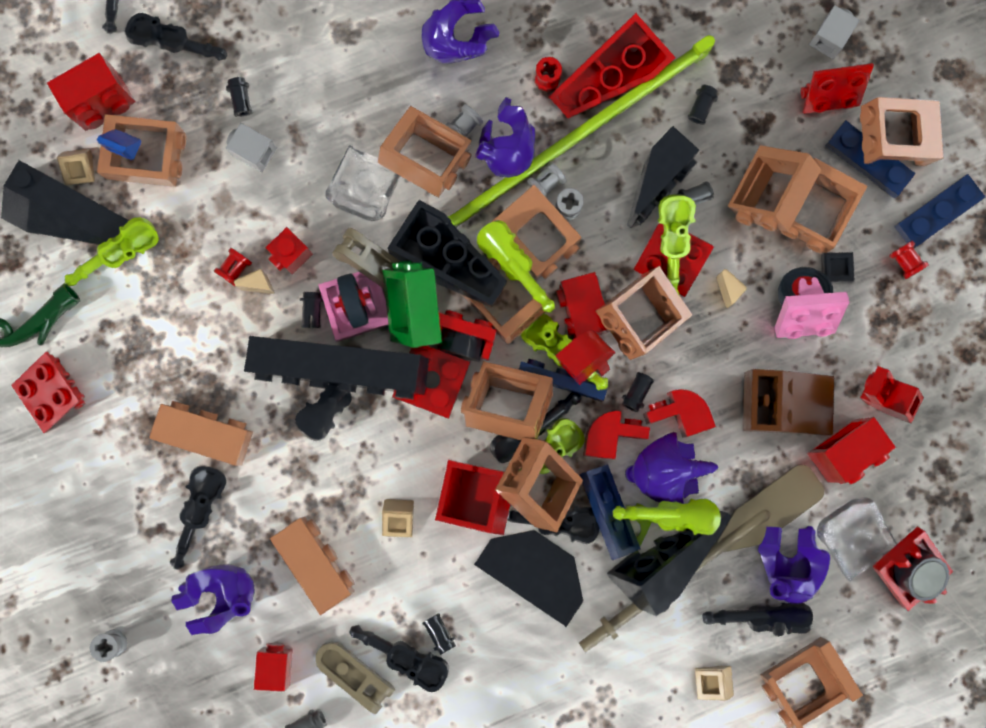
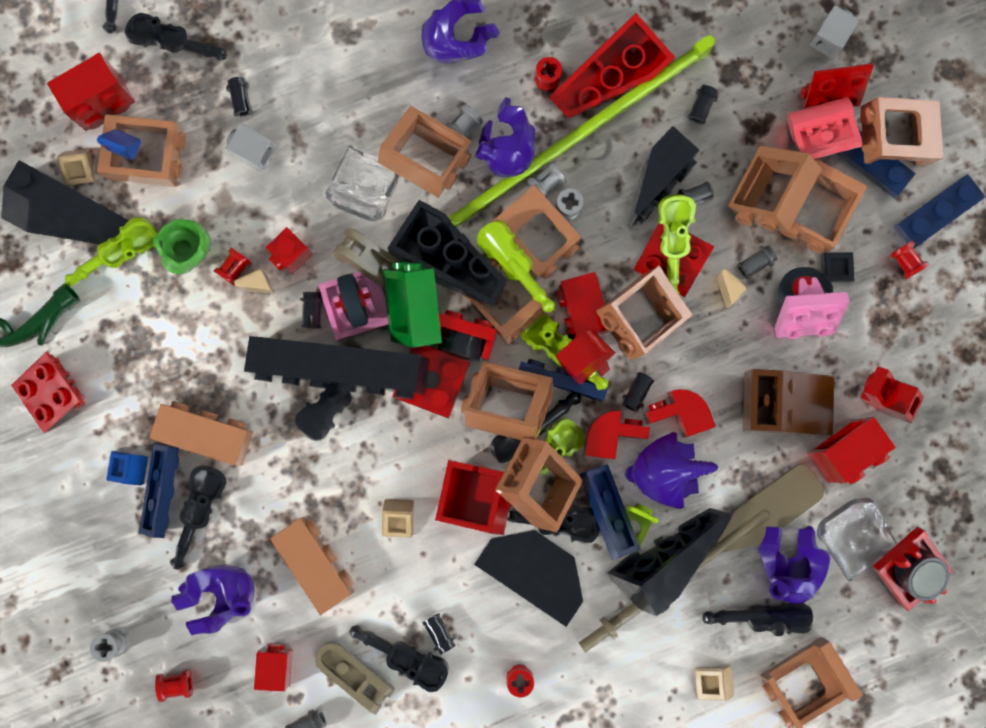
lime piece [613,498,721,535] -> none
none -> blue slope [106,451,148,486]
none -> dark blue plate [139,444,179,538]
none -> bright green hair [153,219,211,274]
none -> red bush [155,670,193,702]
none -> red bush [506,664,534,698]
none -> dark grey pin [737,245,778,279]
none -> coral brick [787,97,862,159]

